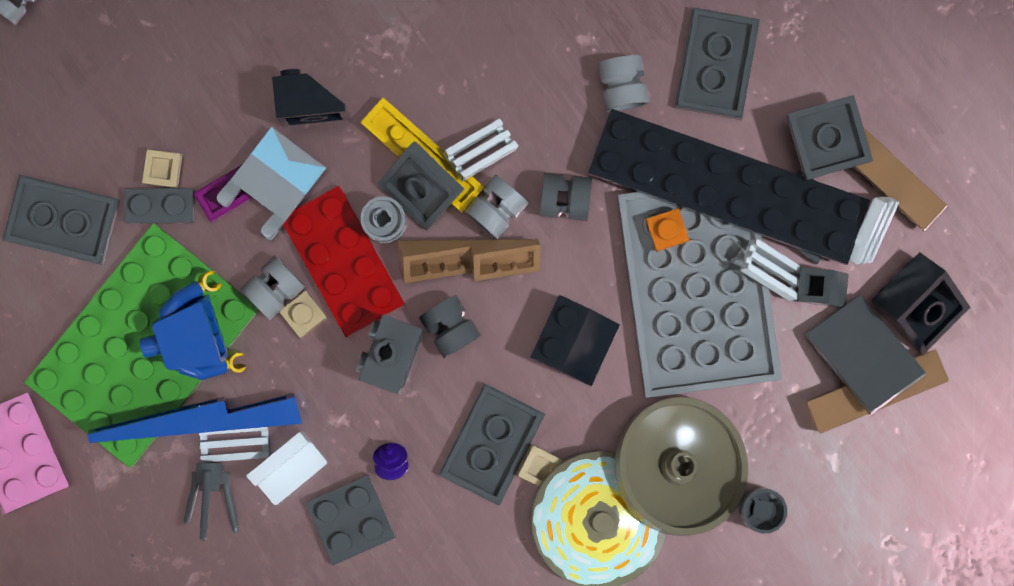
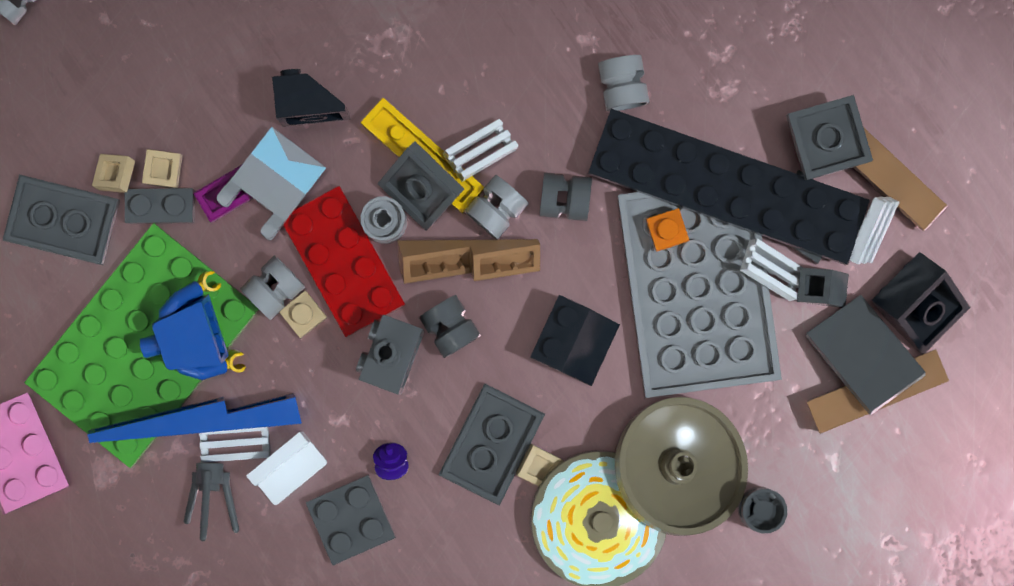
dark grey tile [675,7,760,120] -> none
none -> tan plate [92,154,135,193]

